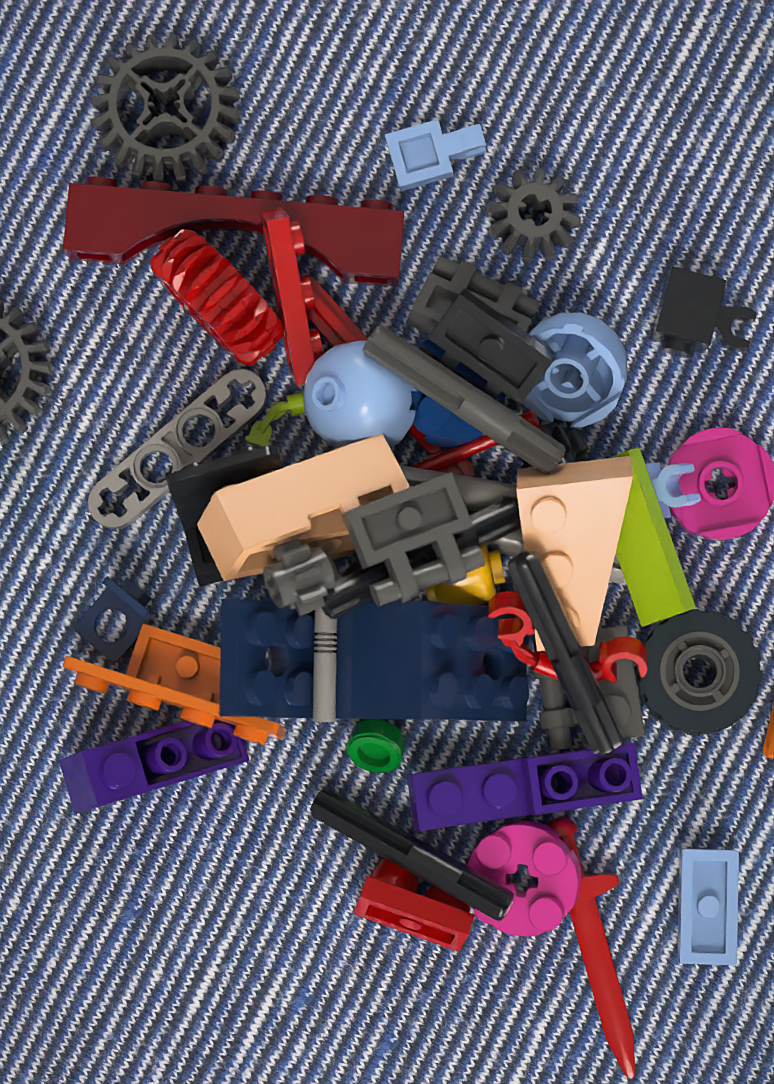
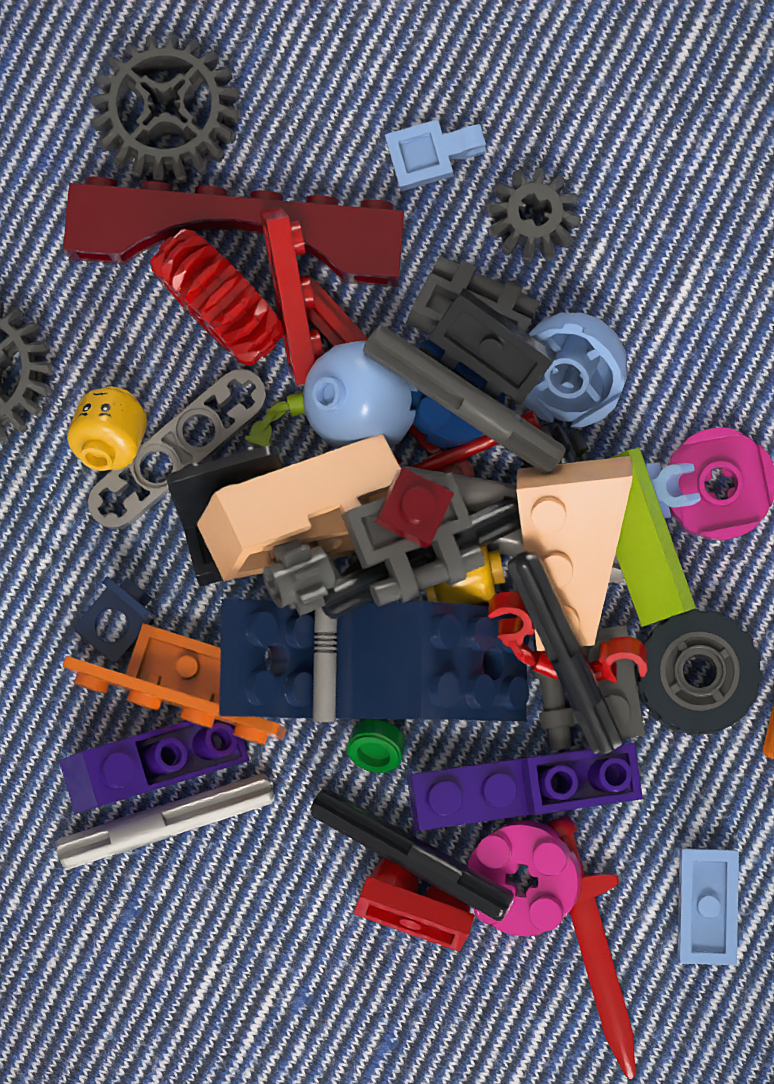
black brick [650,266,757,358] -> none
none -> light grey axle [56,773,274,869]
none -> yellow head [67,386,148,471]
none -> dark red plate [373,467,454,548]

